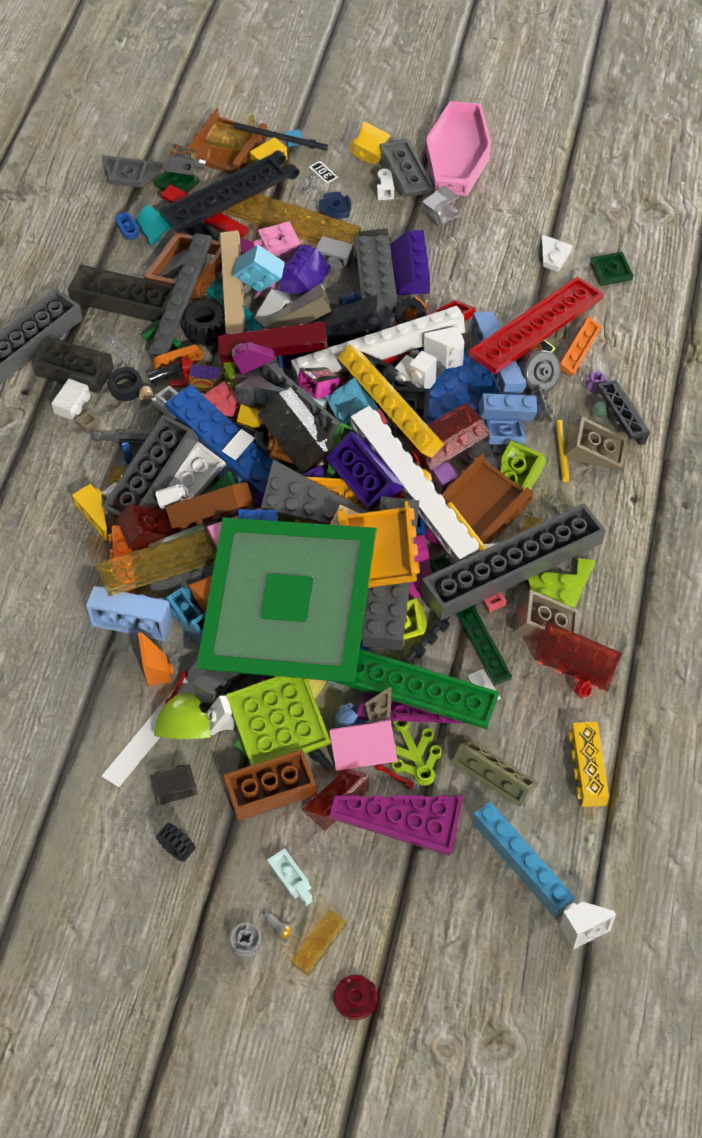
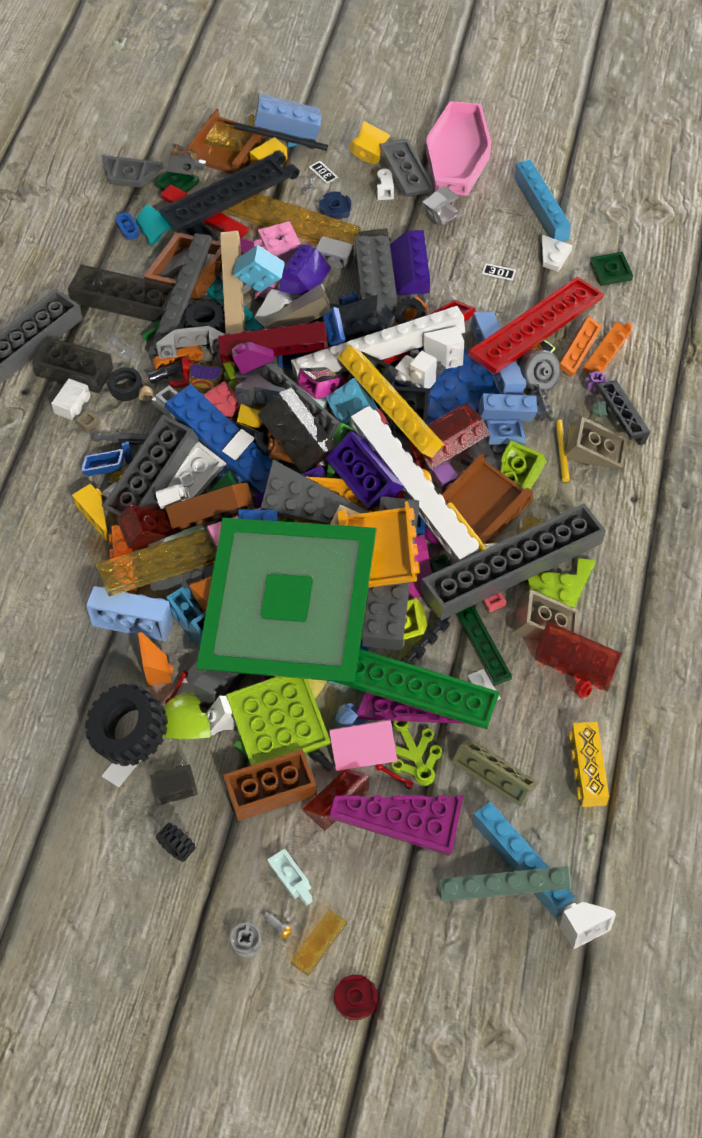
dark tan piece [365,687,392,723] -> none
none -> blue piece [81,449,124,476]
none -> black tyre [85,683,168,766]
none -> light grey slope [156,326,224,359]
none -> medium blue slope [254,93,321,140]
none -> blue plate [323,307,345,347]
none -> sand green plate [440,866,572,902]
none -> sticker [482,263,516,281]
none -> dark azure brick [514,159,571,241]
none -> orange hinge [583,322,632,374]

